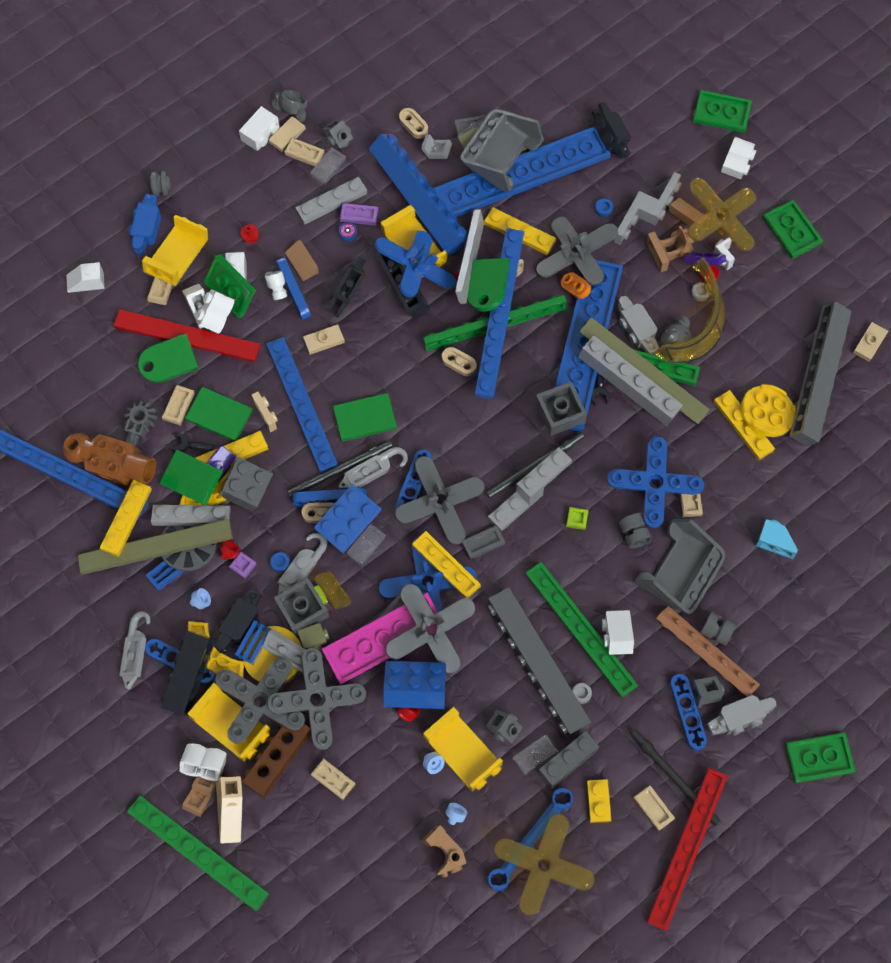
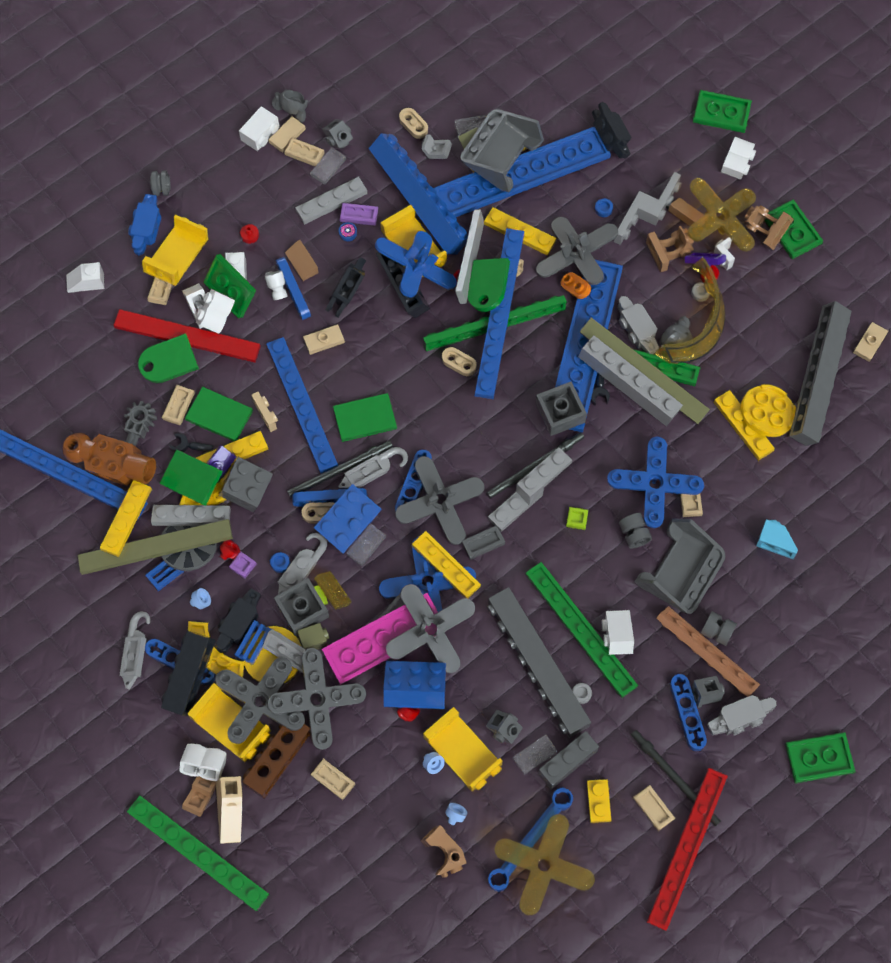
none -> medium nougat tile [744,205,794,250]

